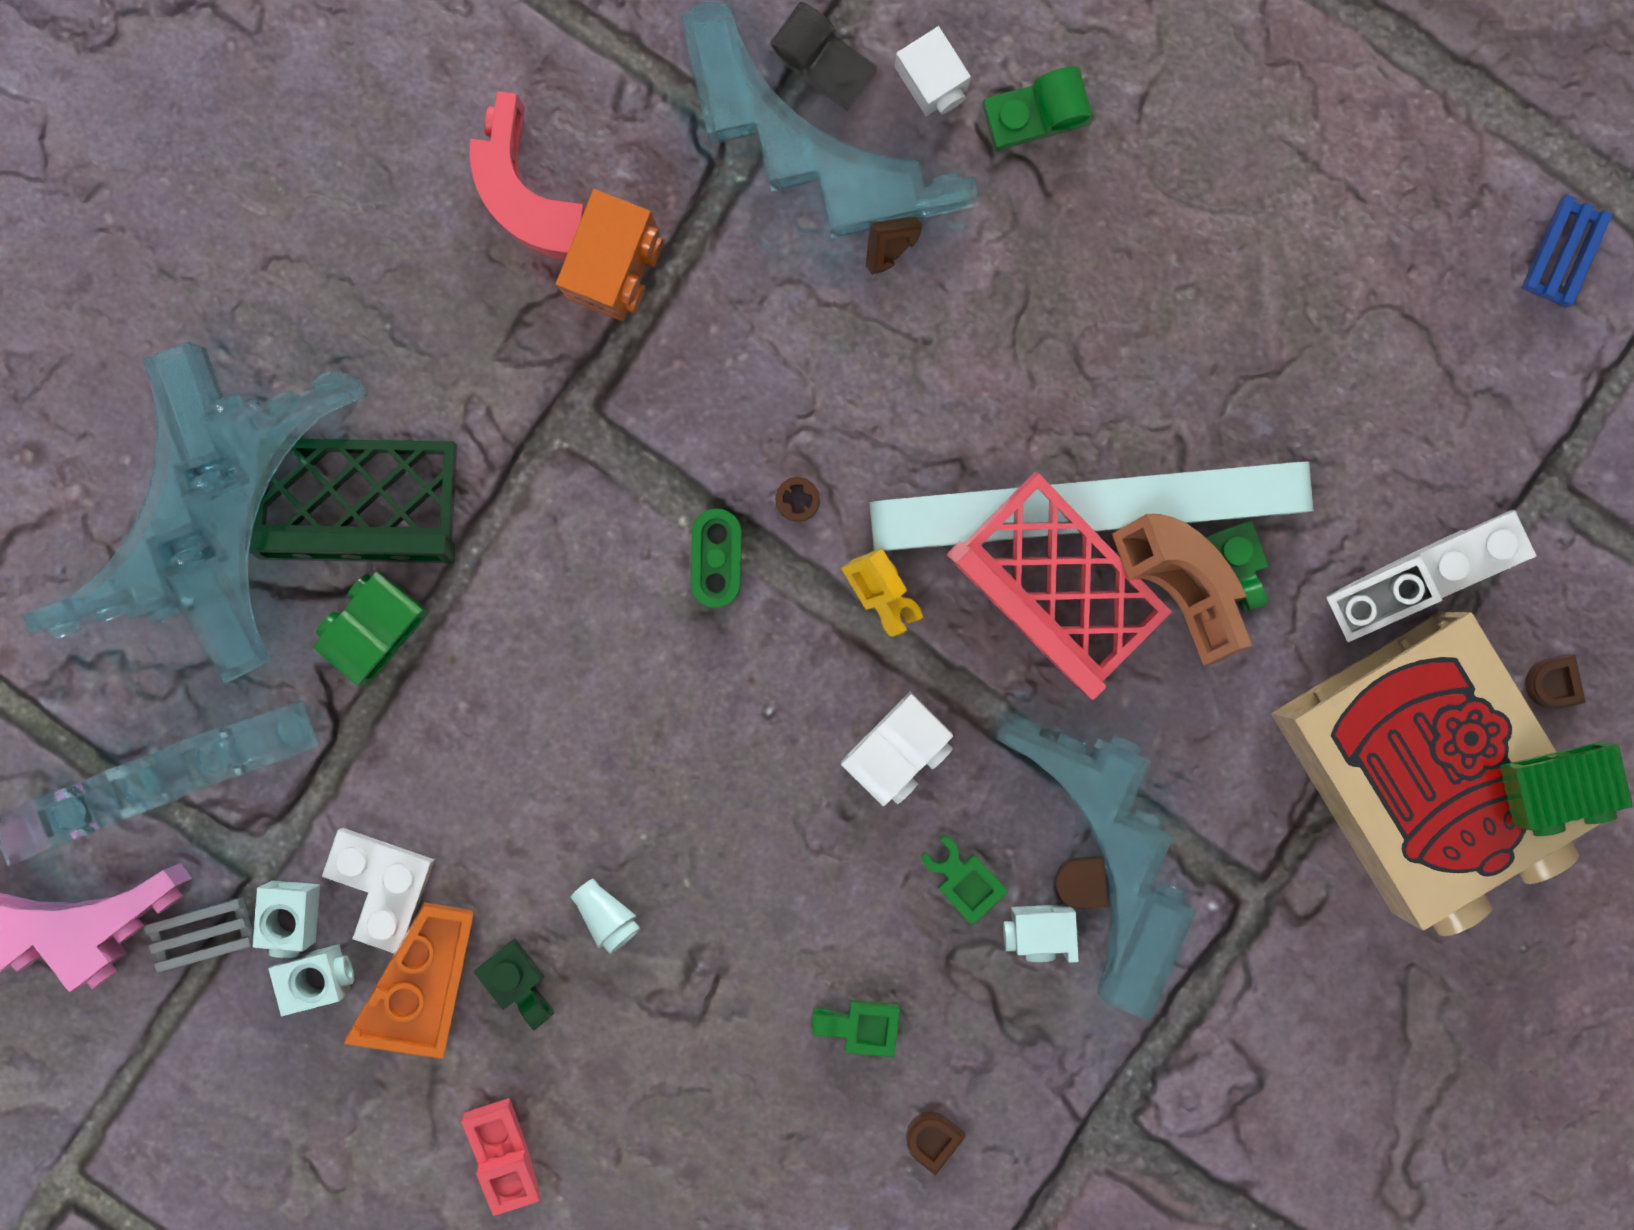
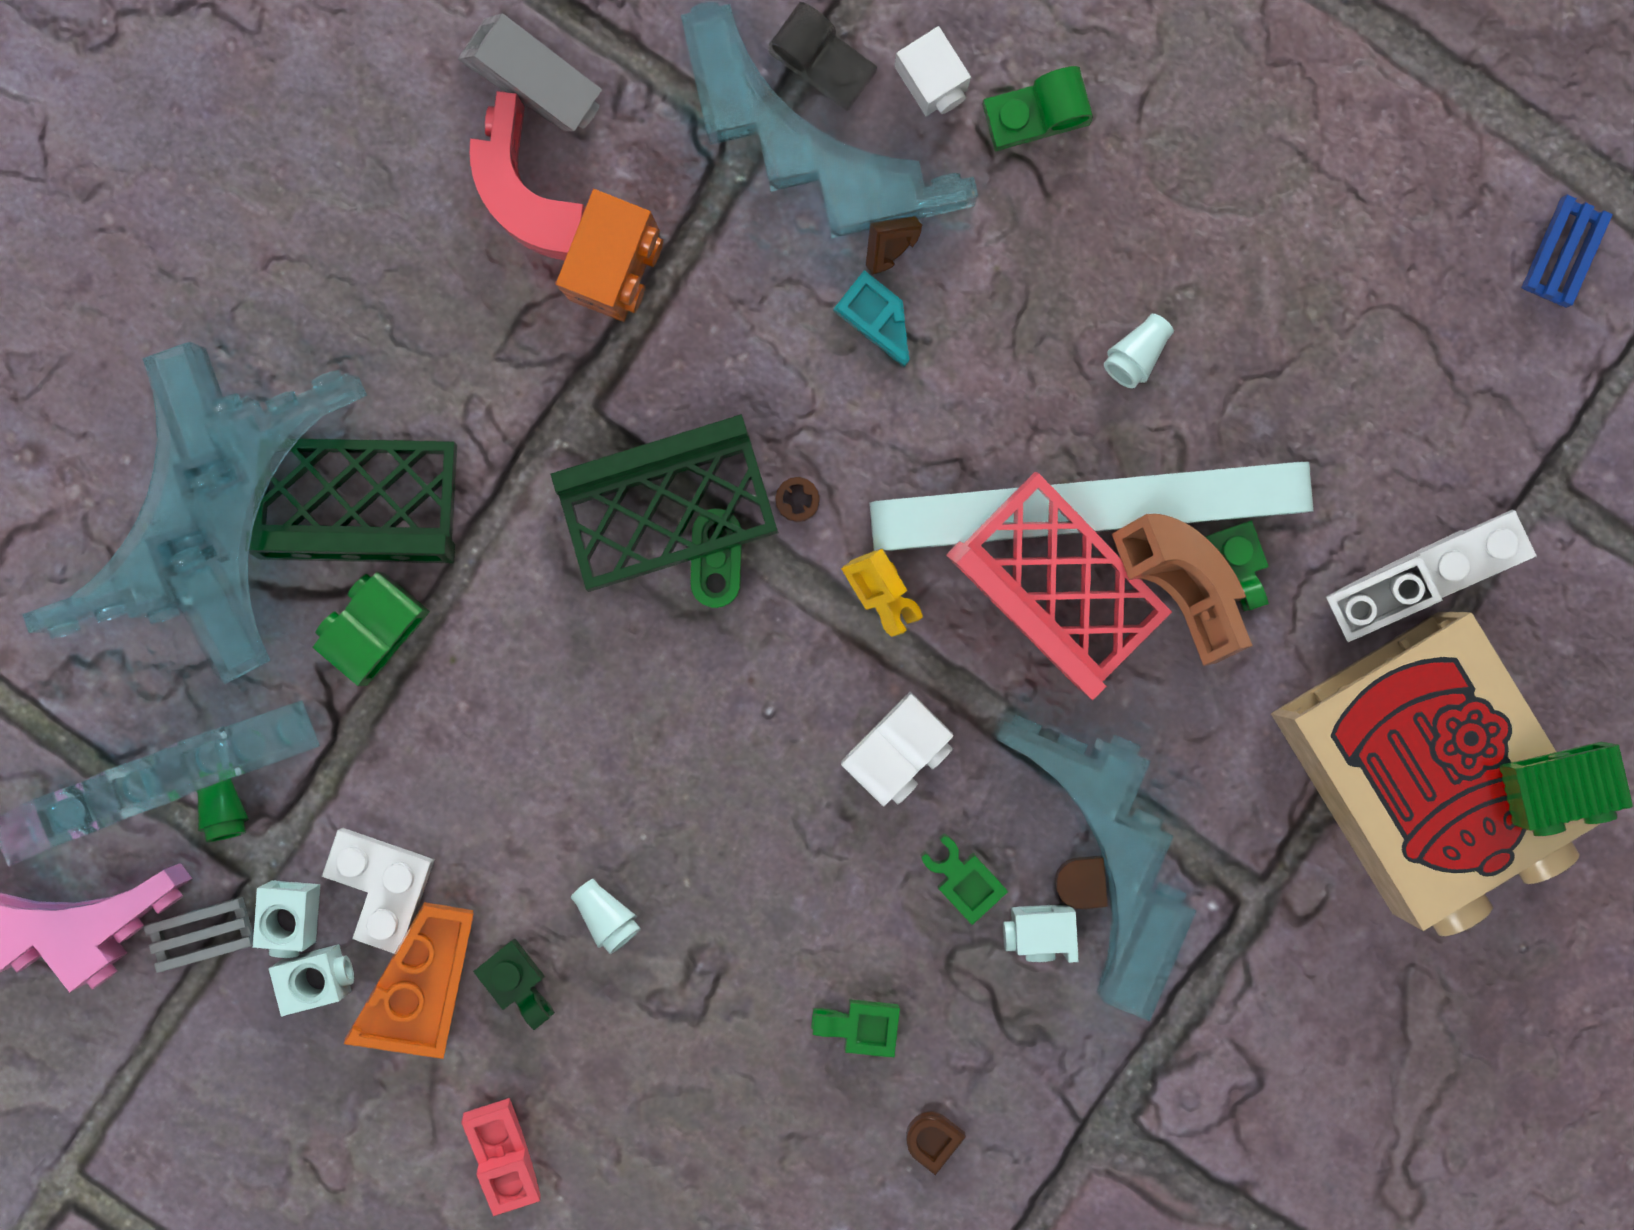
reddish brown tile [1525,654,1586,709] -> none
none -> green cone [197,766,249,842]
none -> light grey slope [458,13,602,131]
none -> dark green fence [550,414,779,592]
none -> teal tile [833,270,910,367]
none -> light aqua cone [1104,314,1174,388]

